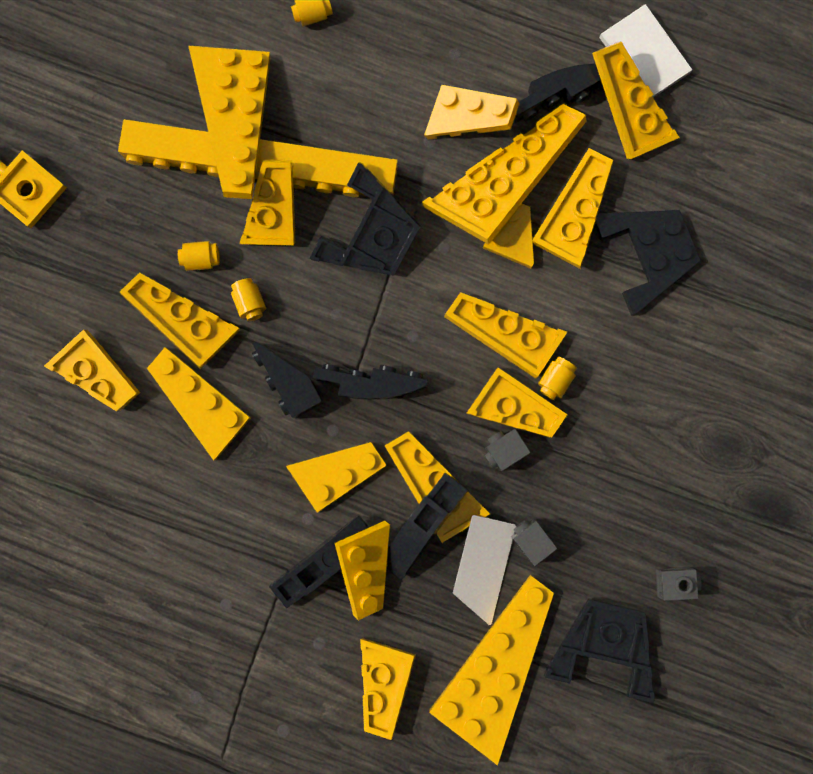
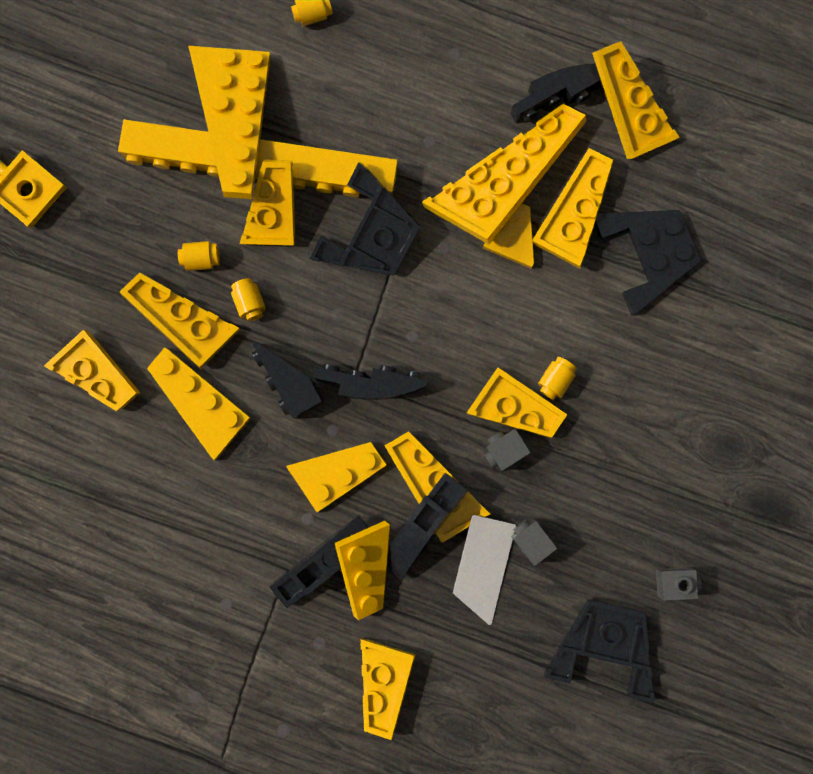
yellow wing [424,85,520,140] -> none
yellow wing [429,575,554,765] -> none
yellow wing [444,292,567,378] -> none
white tile [599,4,692,98] -> none

